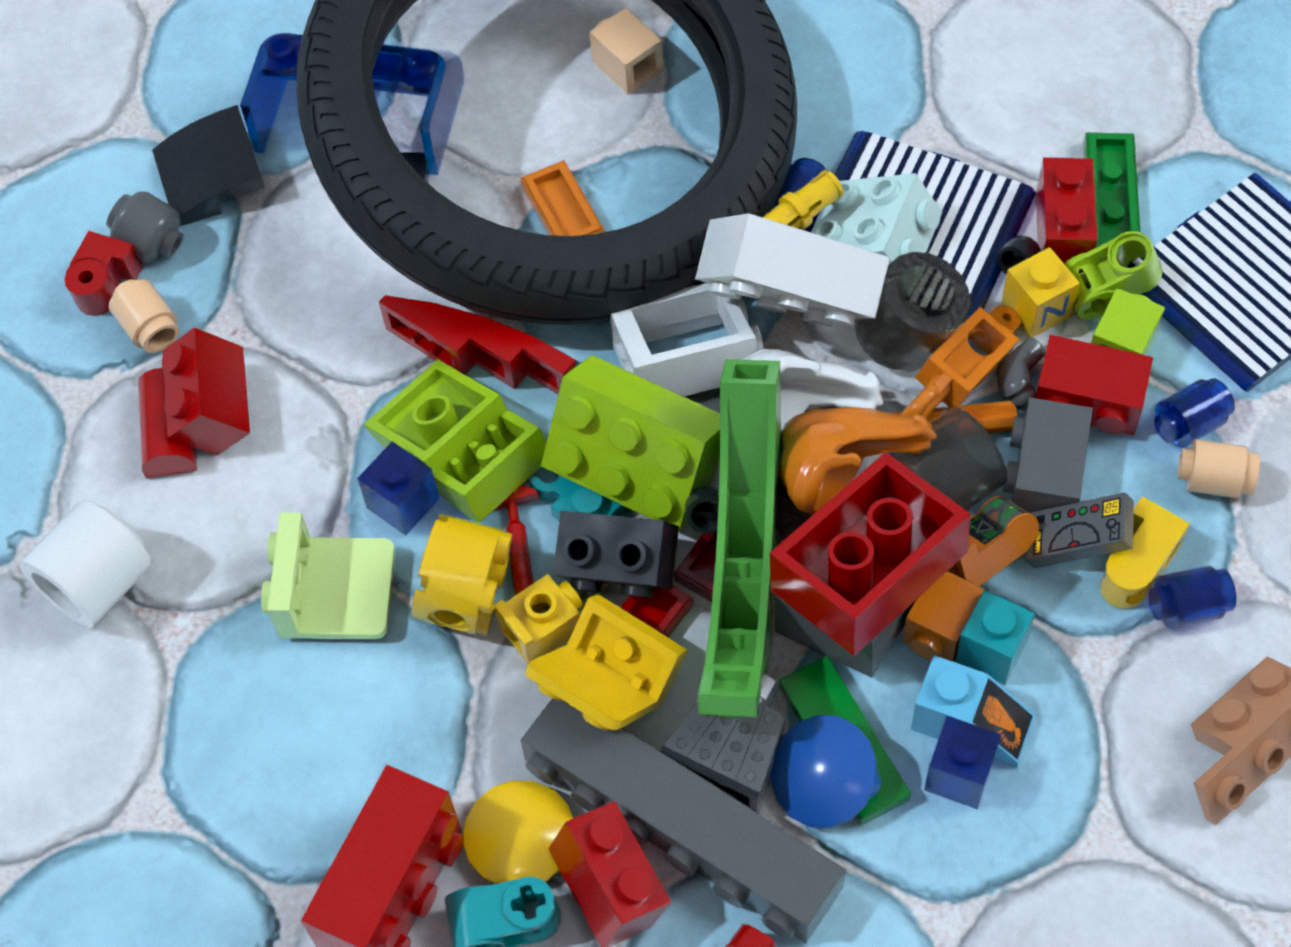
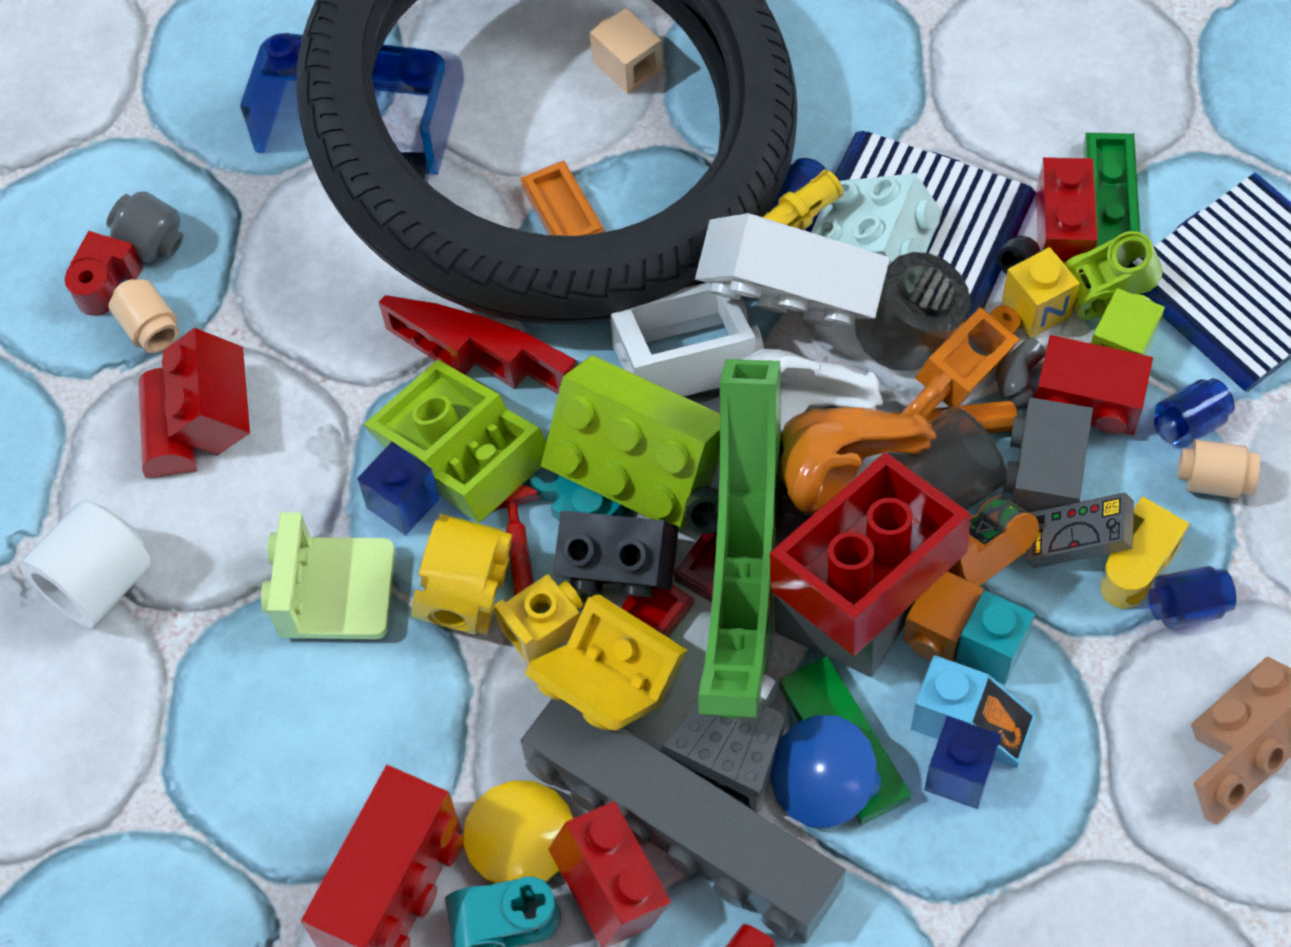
black slope [152,105,265,227] -> none

